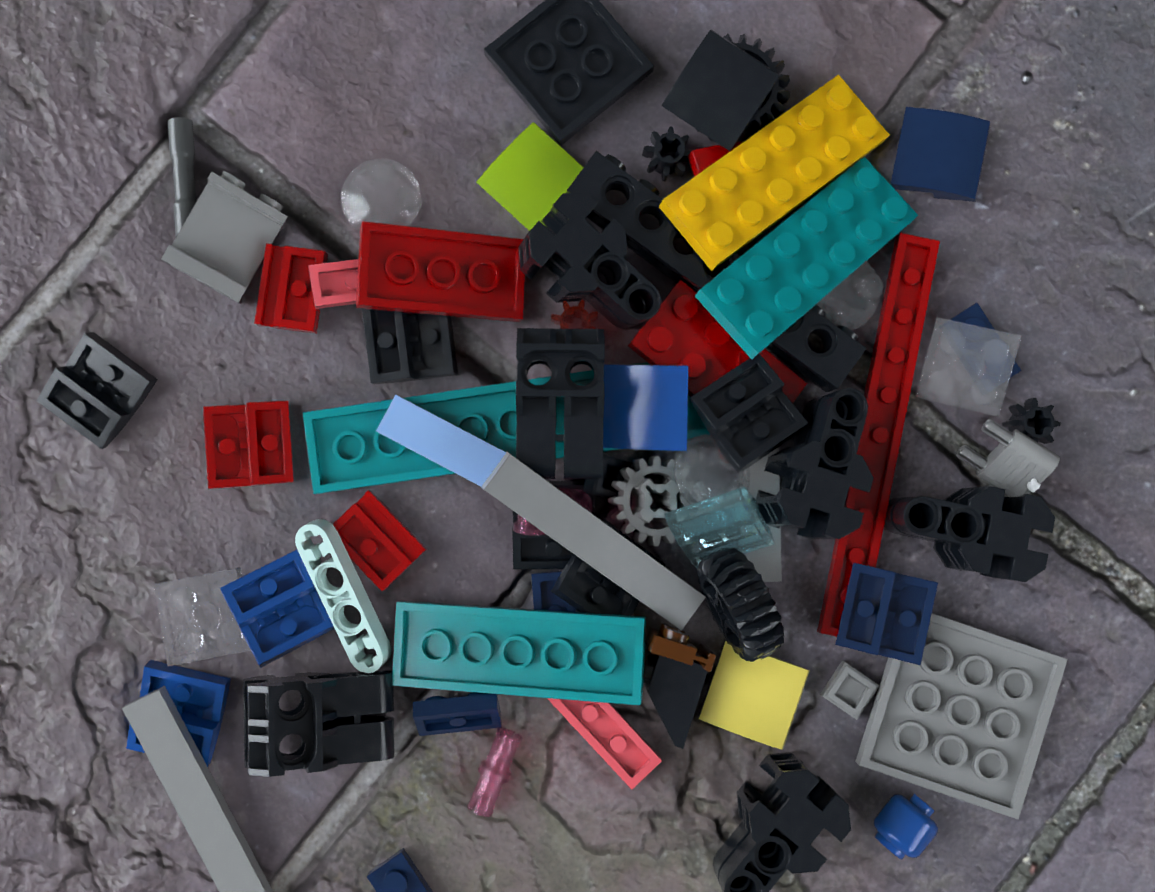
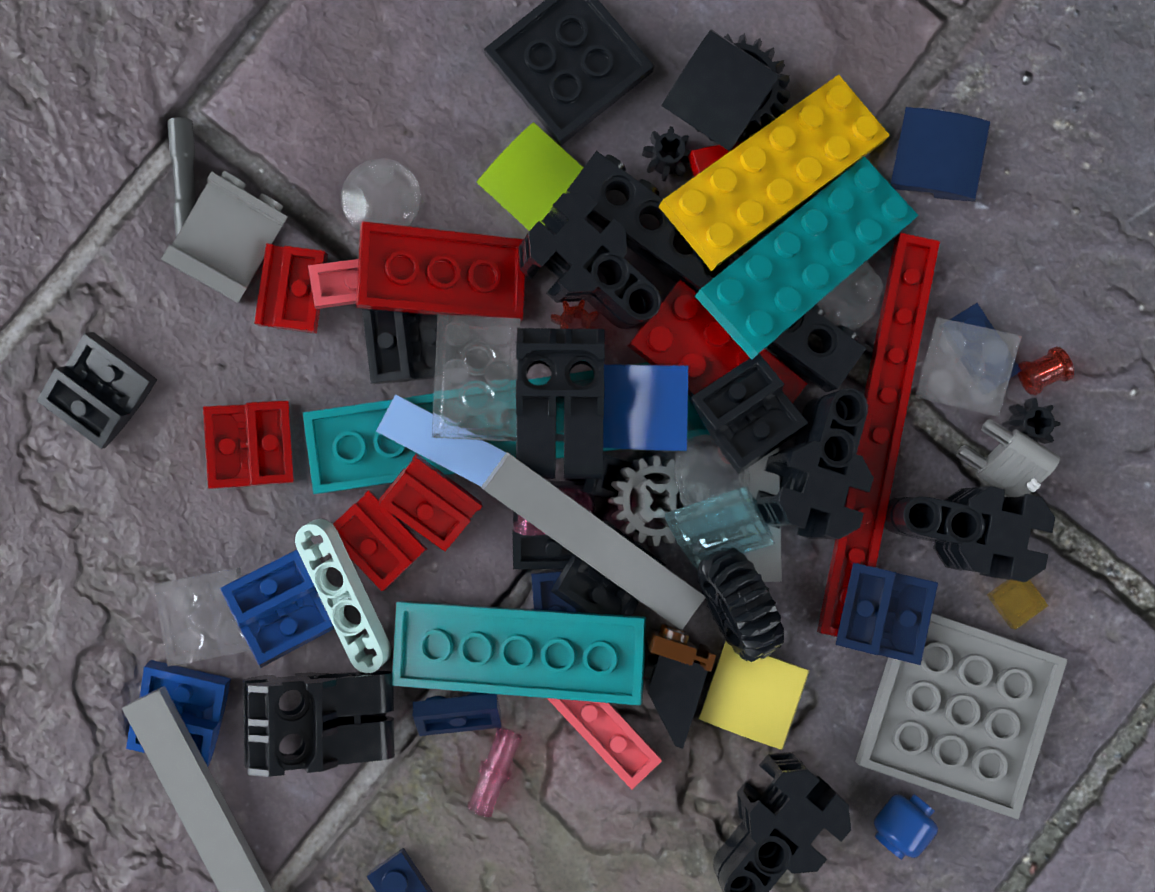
light grey tile [820,661,880,720] -> none
none -> red plate [379,453,483,552]
none -> clear plate [432,314,520,441]
none -> clear yellow tile [987,580,1049,630]
none -> clear red bush [1017,346,1074,395]

